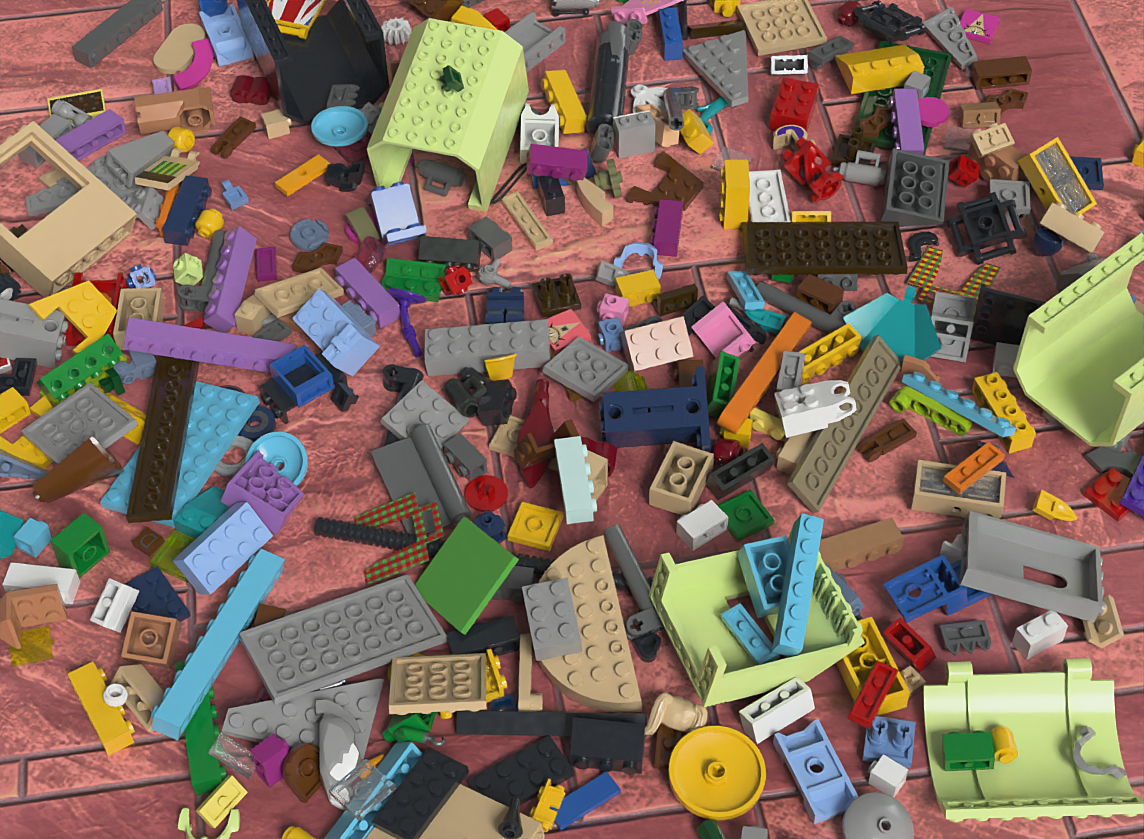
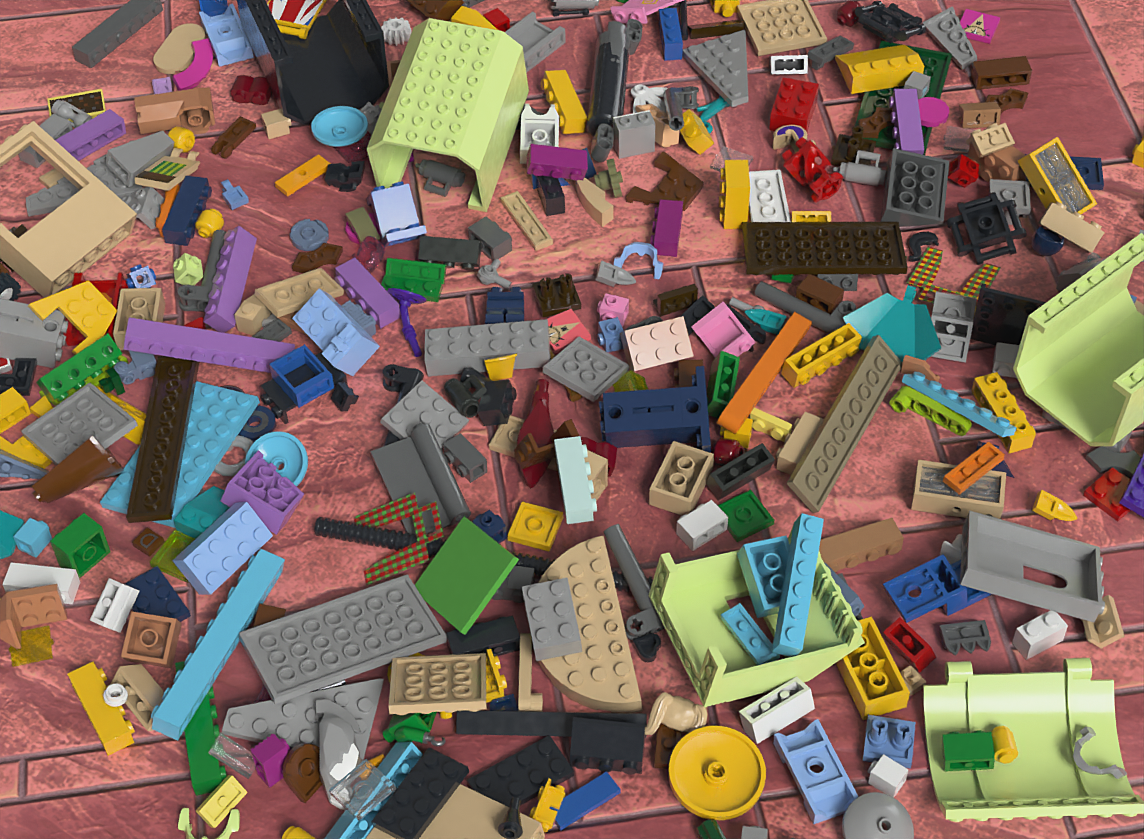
magenta tile [256,247,277,282] -> none
dark grey plate [327,84,360,109] -> none
red brick [437,265,473,296] -> none
dark green tile [439,65,464,92] -> none
red piece [465,475,508,512] -> none
black piece [490,162,527,204] -> none
yellow brick [615,269,661,307] -> none
medium azure plate [727,271,765,310] -> none
white brick [774,380,857,438] -> none
light grey plate [775,351,806,419] -> none
red tile [847,661,899,729] -> none
reddish brown hinge [857,419,917,463] -> none

